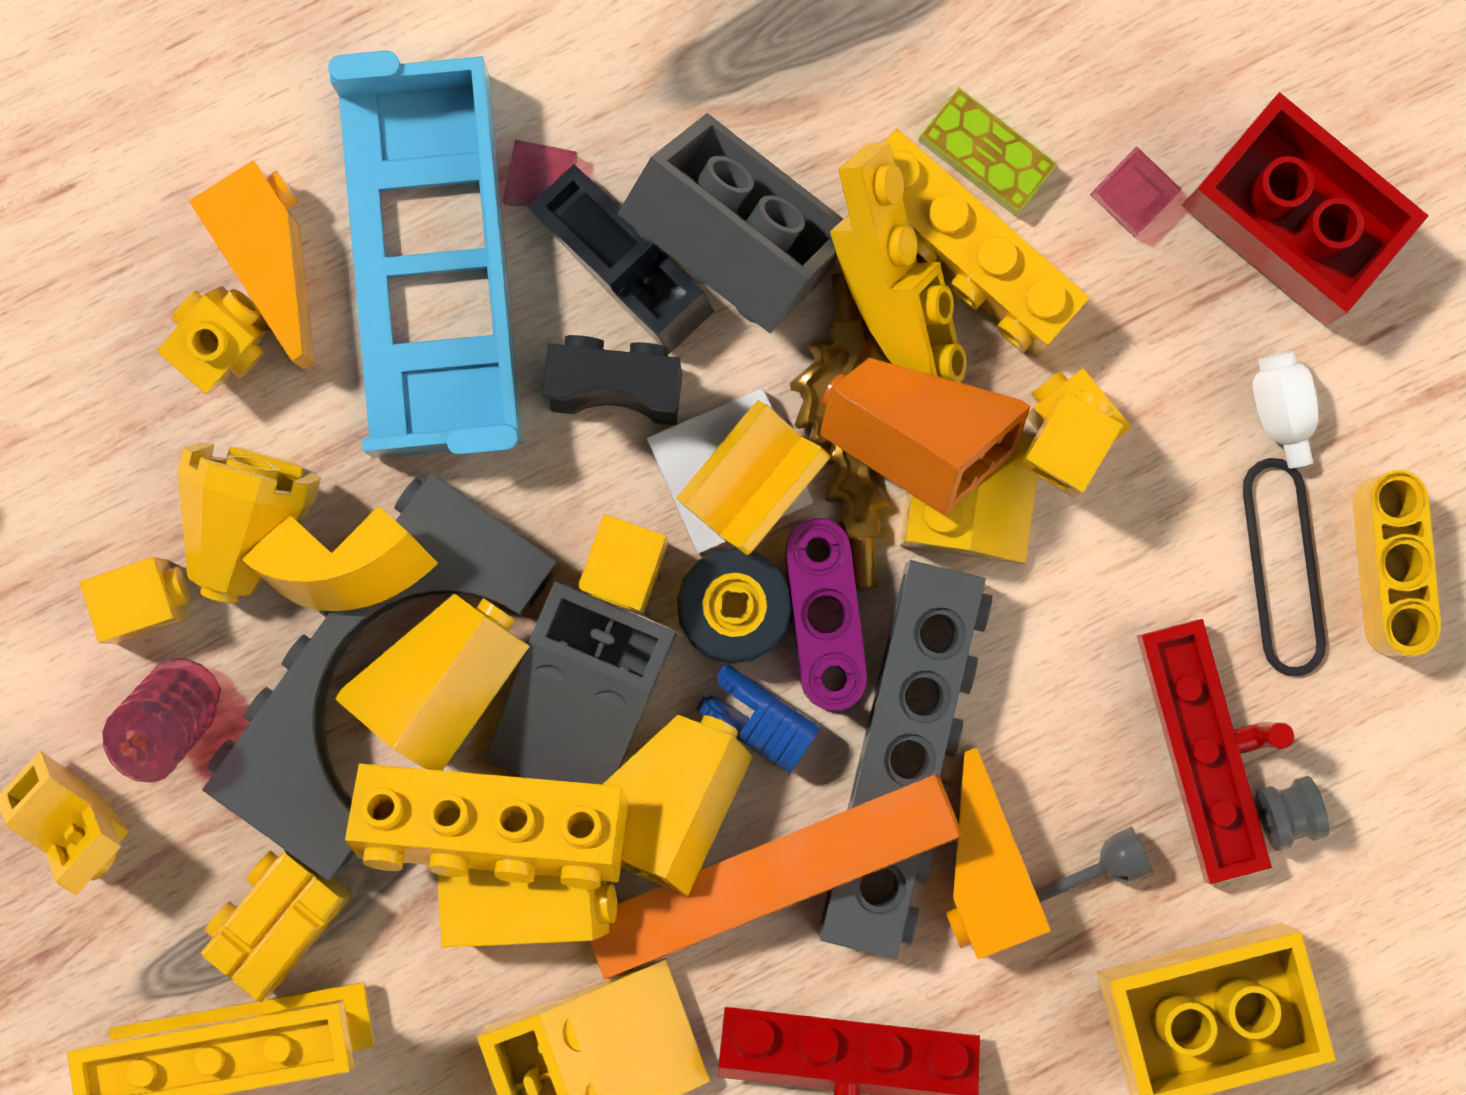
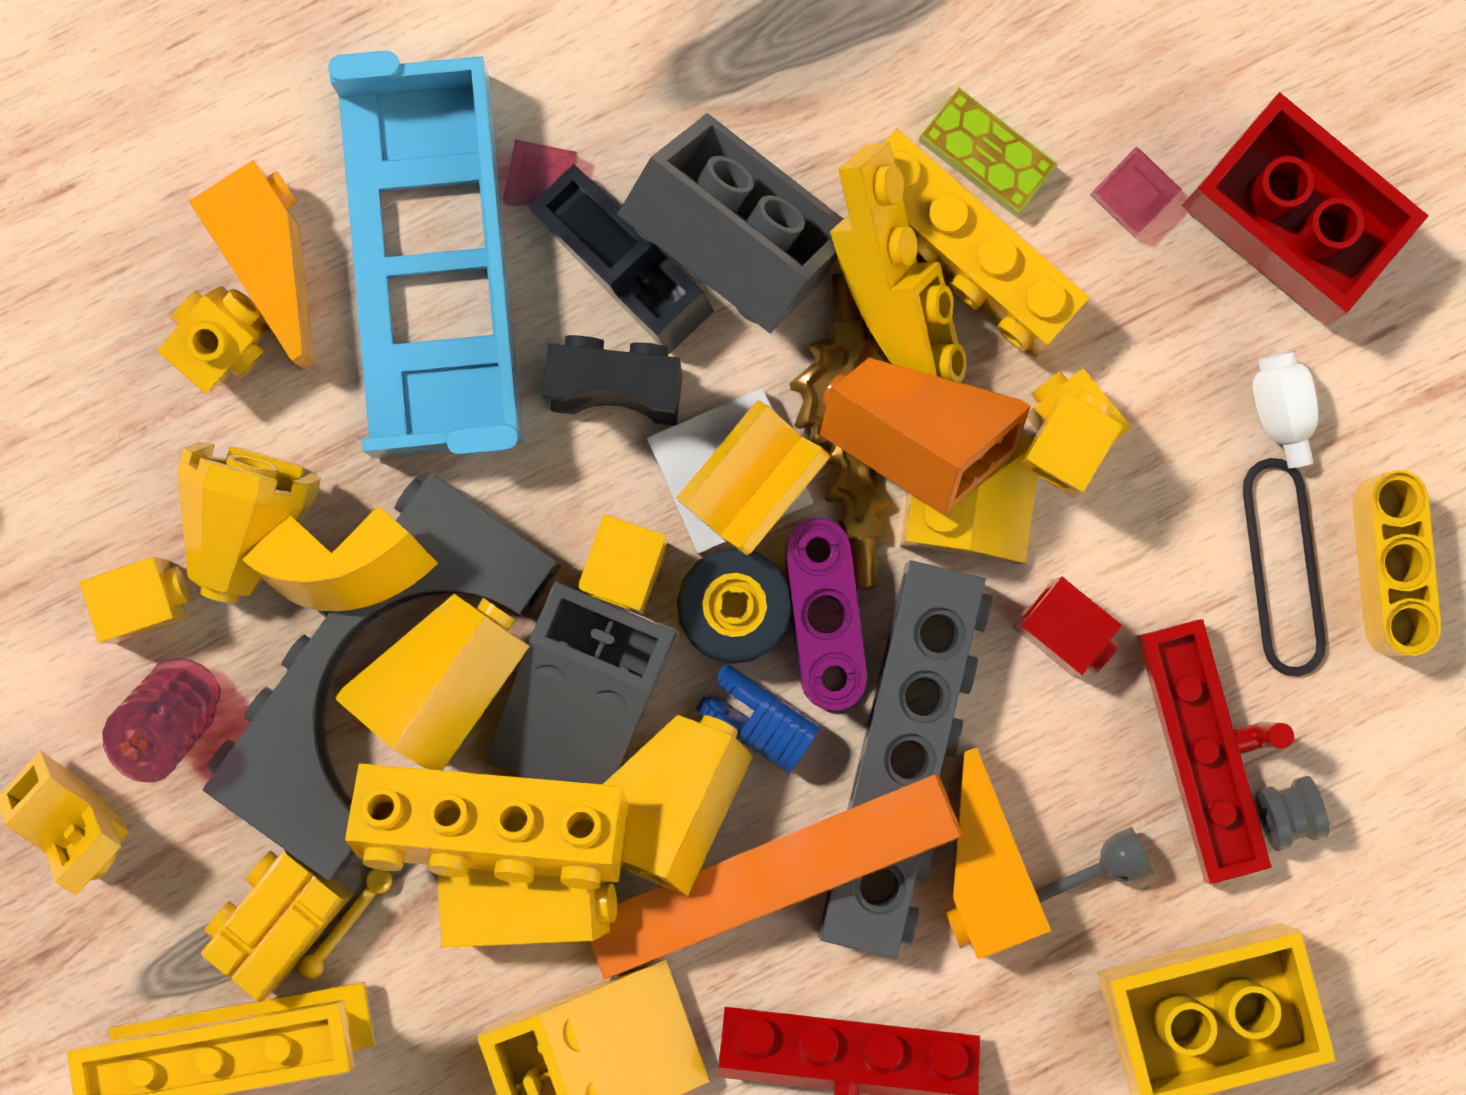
none -> yellow hinge [298,869,393,980]
none -> red brick [1013,576,1123,676]

